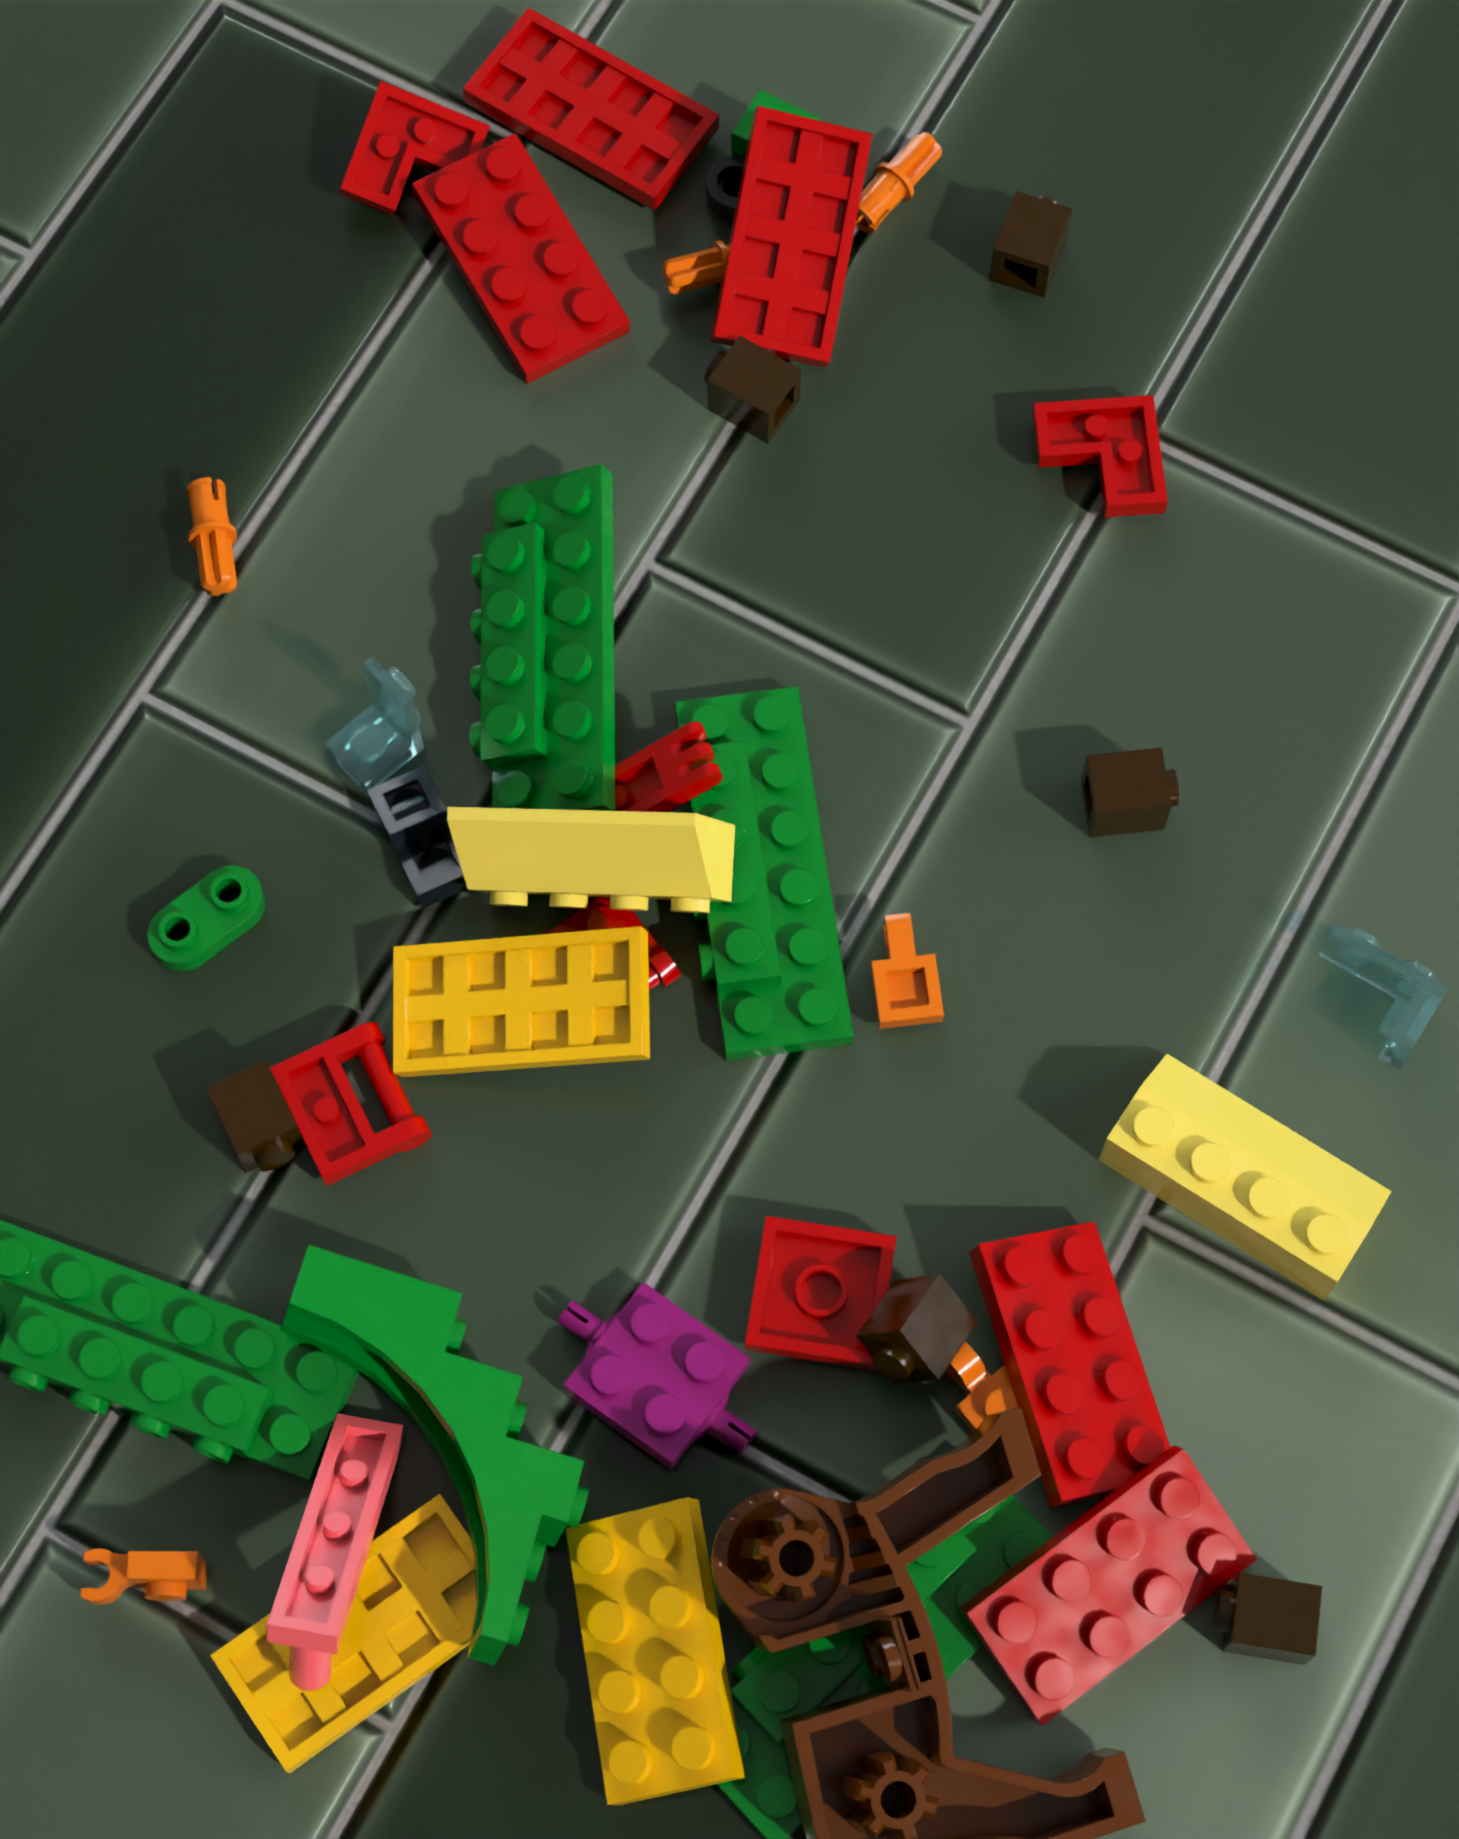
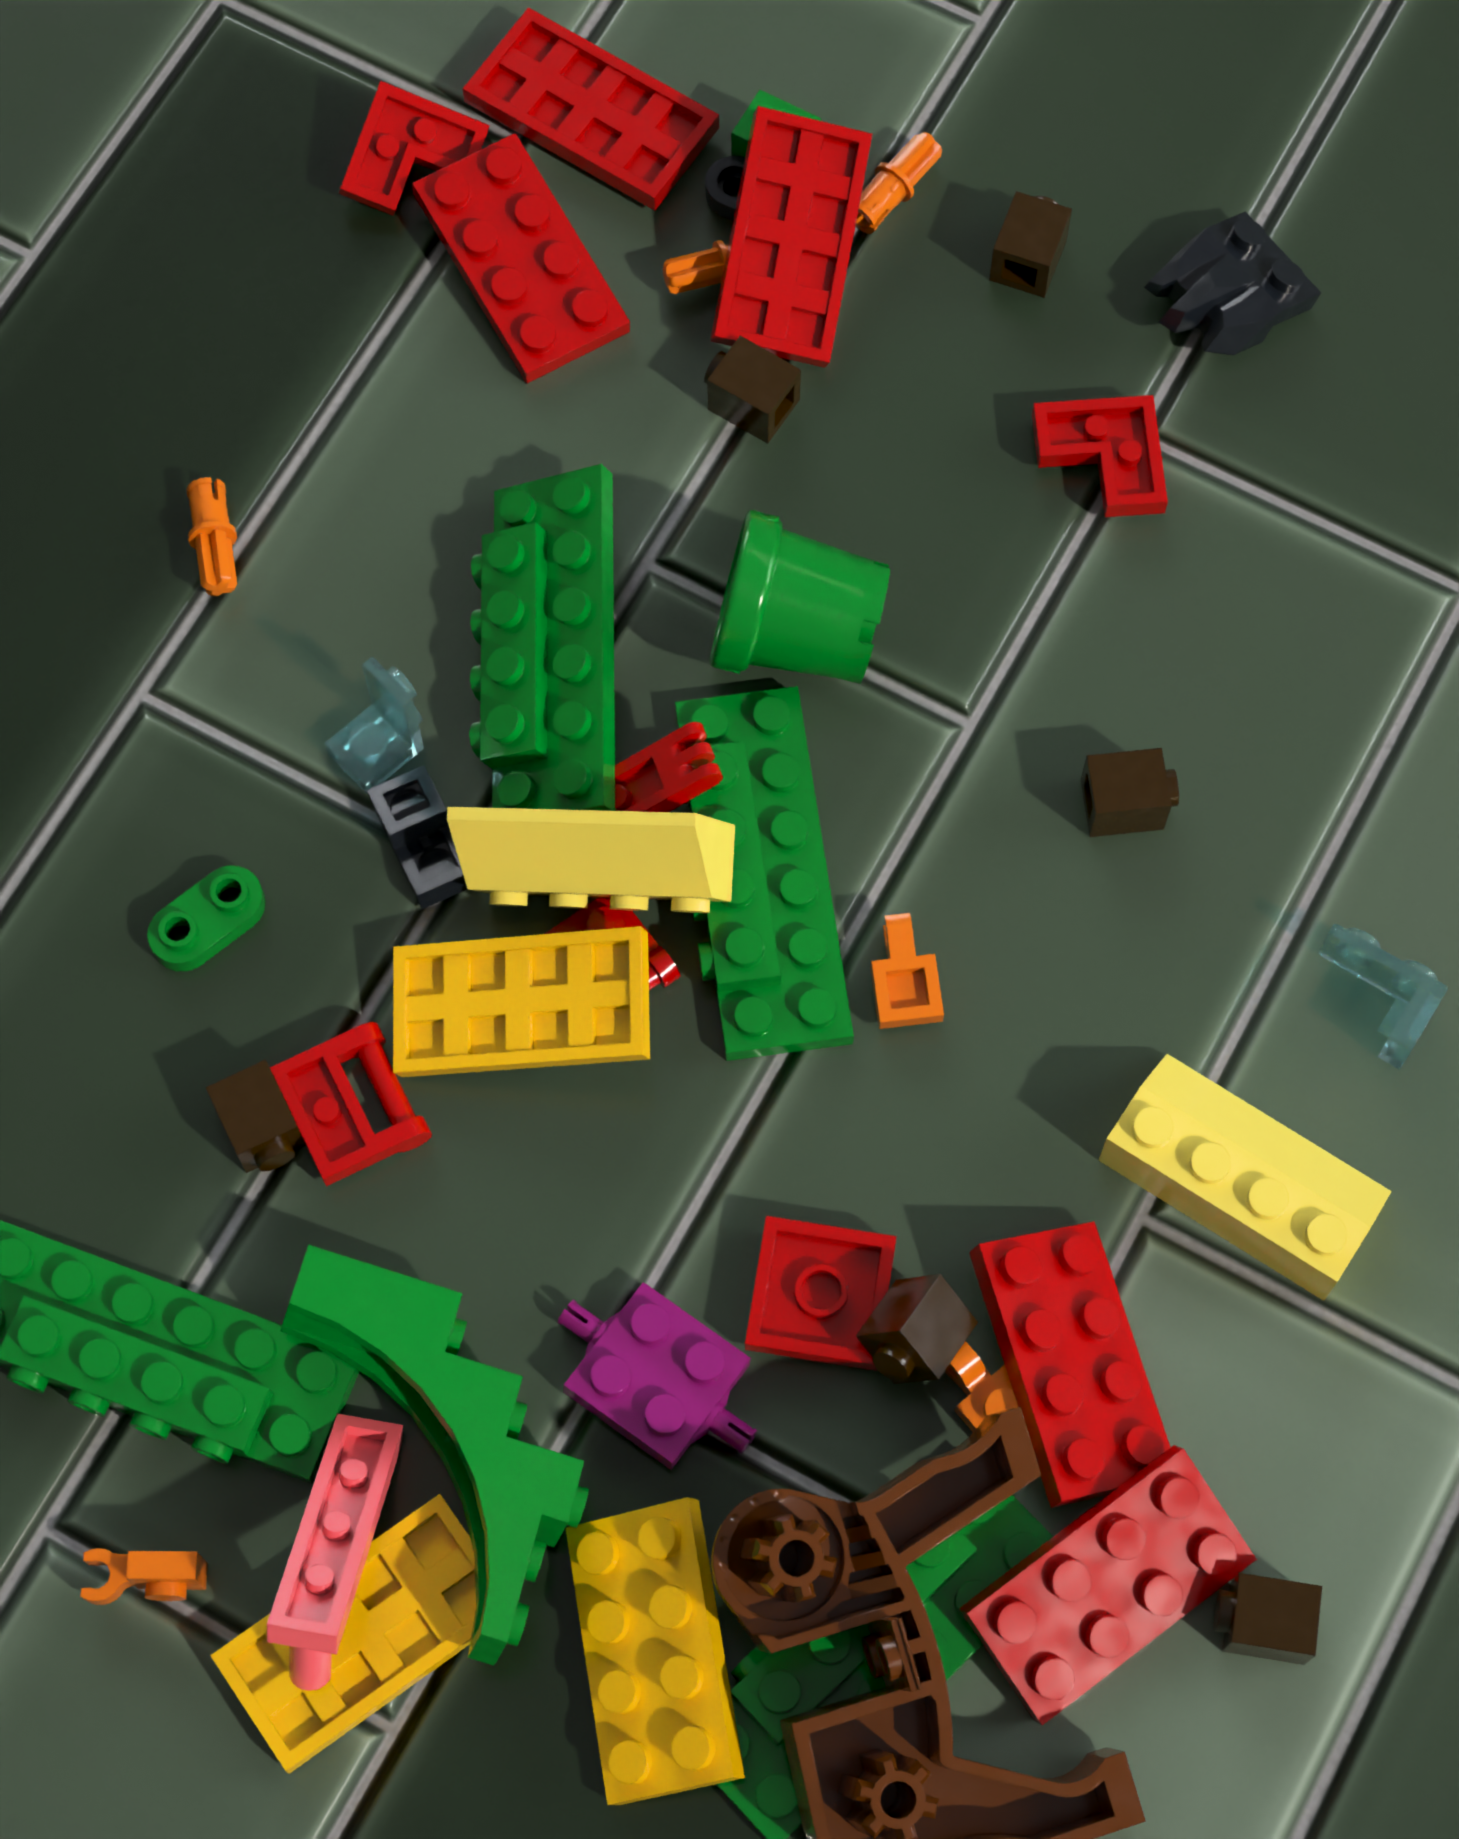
none -> green piece [709,510,890,684]
none -> black plate [1144,211,1321,355]

